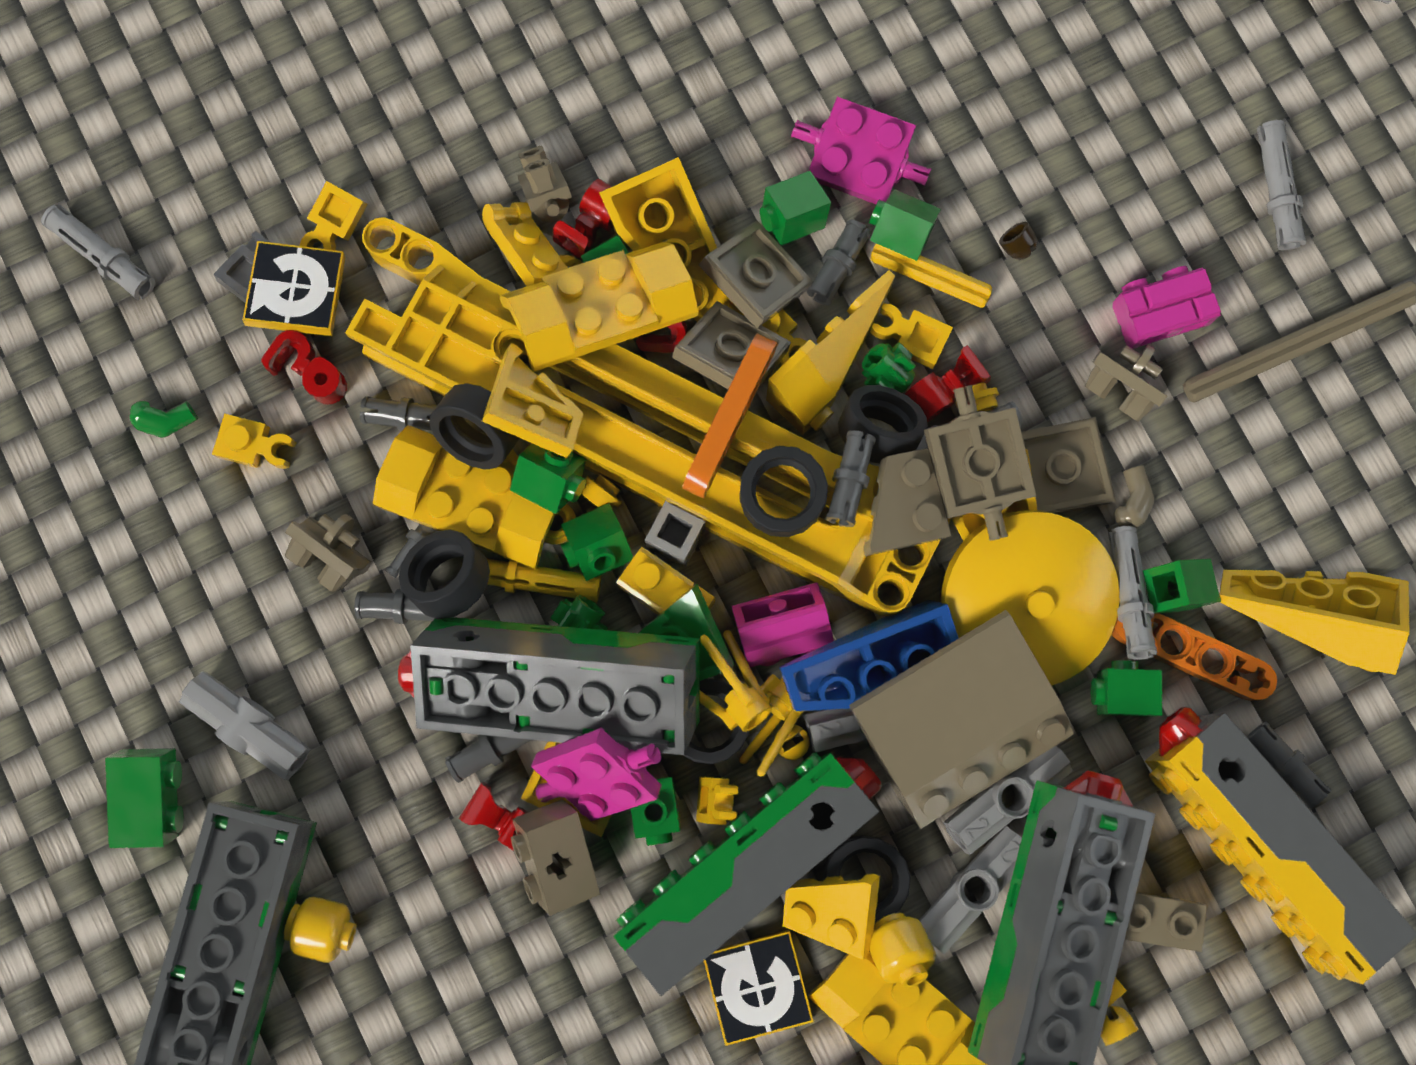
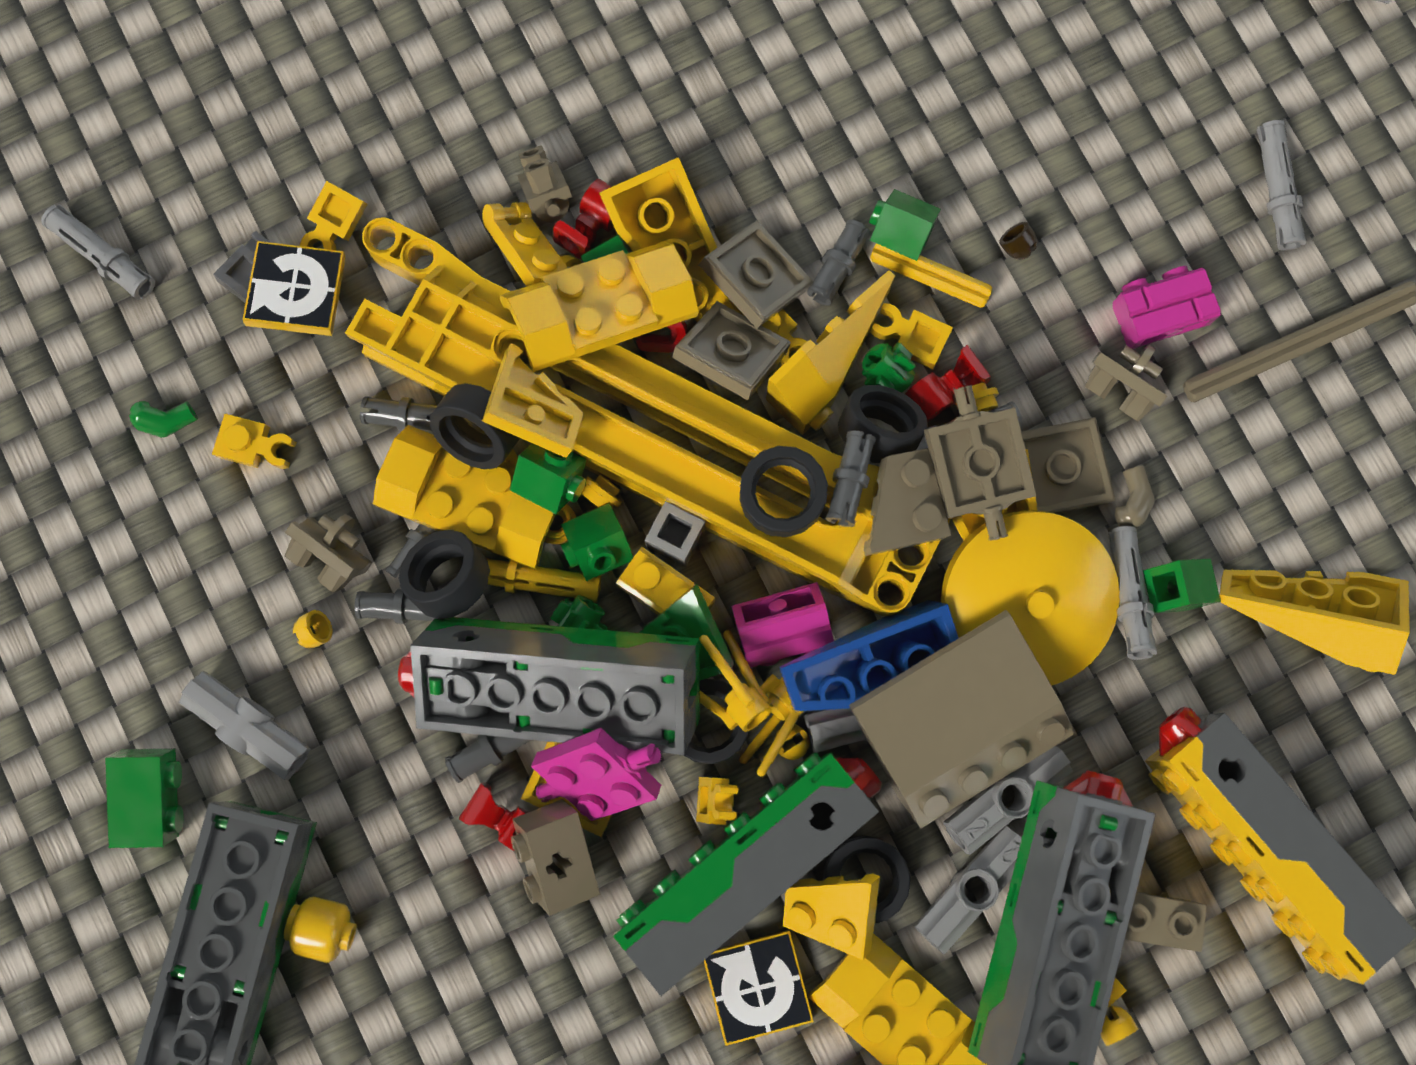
red leg [261,330,347,404] -> none
green brick [630,777,681,846] -> none
orange beam [682,333,778,499] -> none
green brick [760,171,831,245] -> none
dark pink plate [791,97,931,204] -> none
yellow head [870,913,936,987] -> none
green brick [1090,661,1162,717] -> none
orange beam [1112,613,1277,701] -> none
dark grey pin [1247,721,1332,809] -> none
none -> yellow hinge [293,610,333,648]

